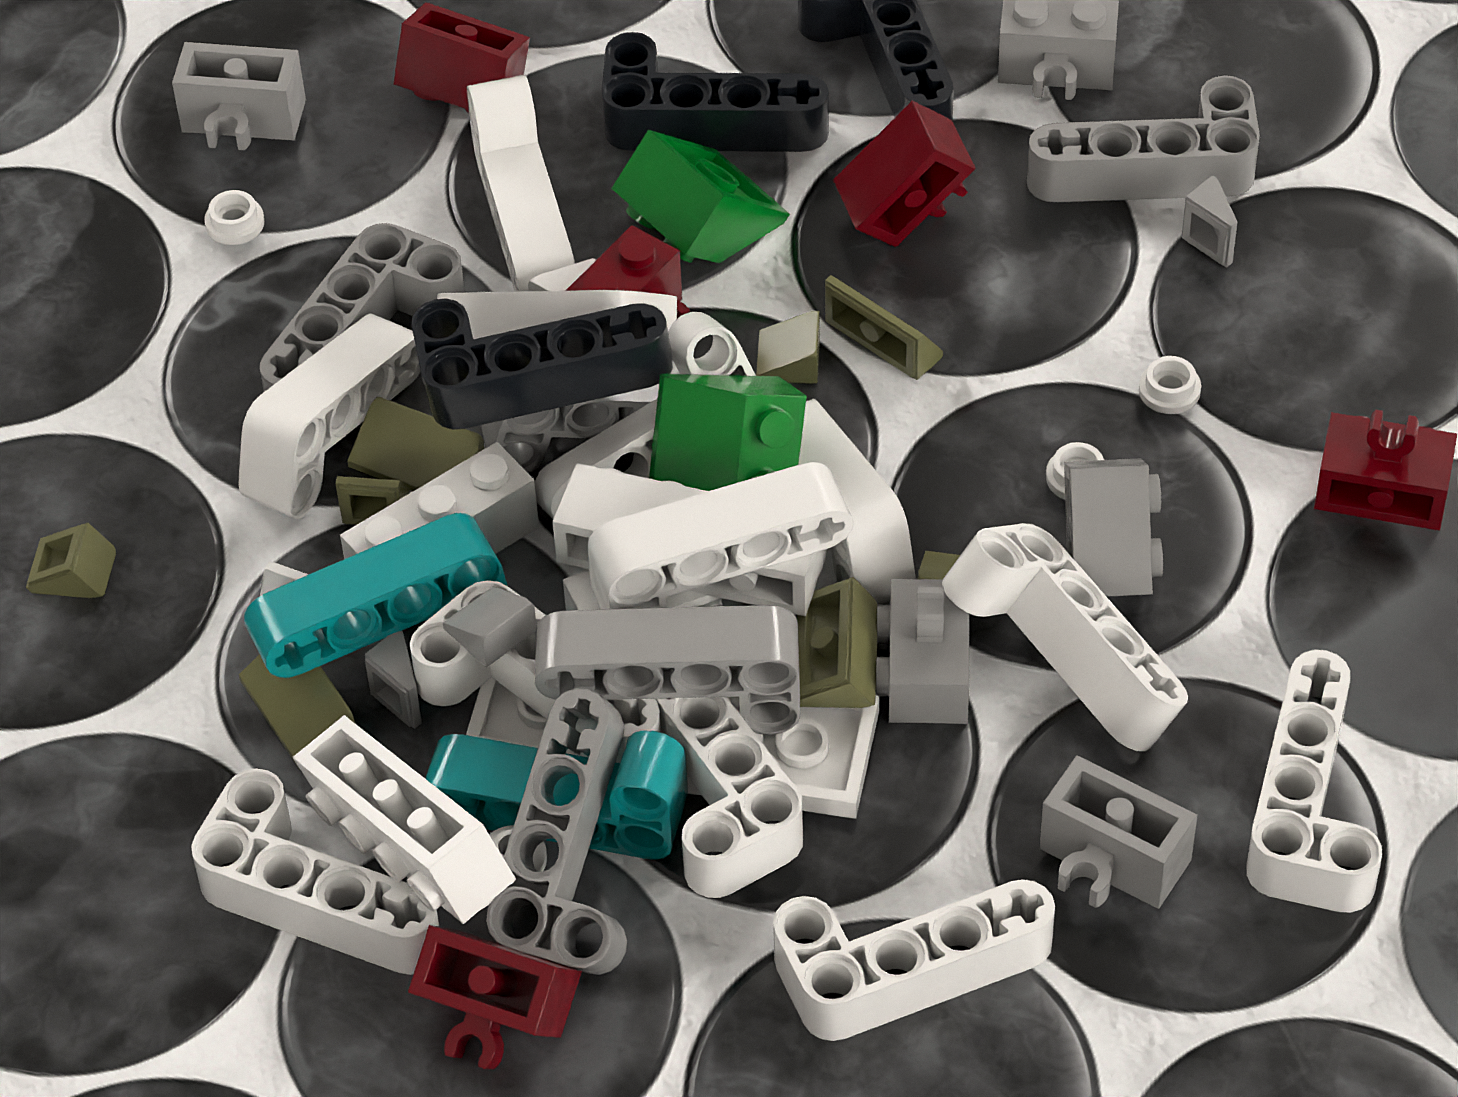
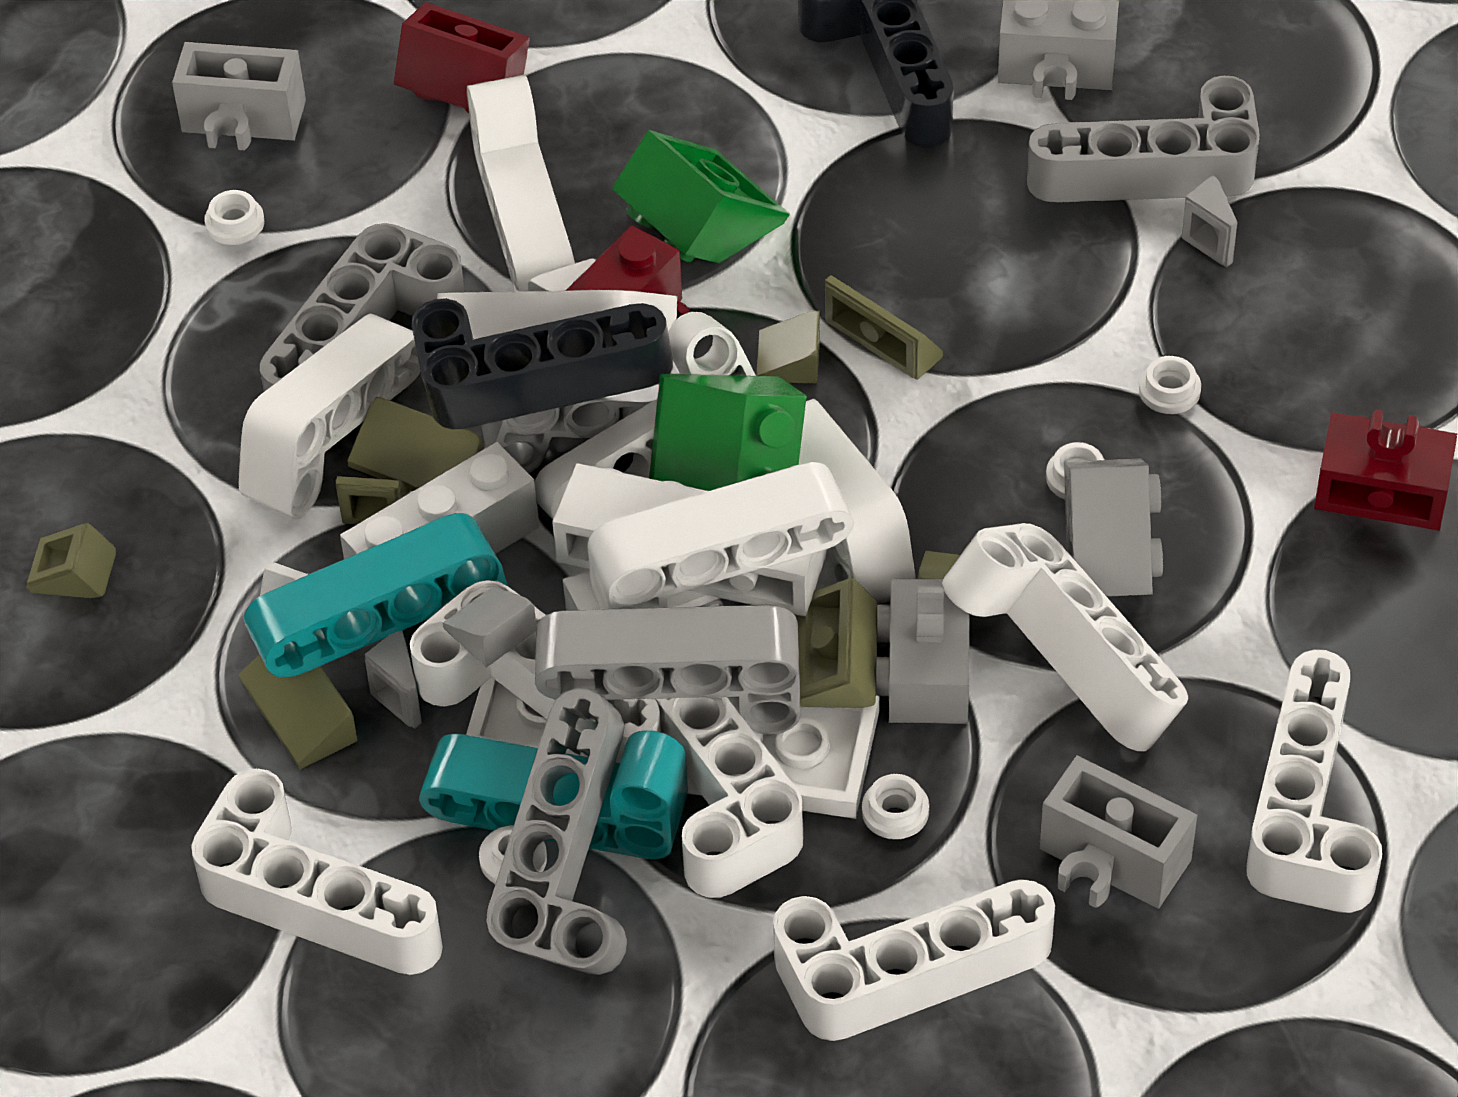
white brick [293,715,516,924] -> none
dark red brick [408,925,582,1070] -> none
black beam [602,32,829,152] -> none
dark red brick [833,100,976,247] -> none
none -> white plate [862,774,929,839]

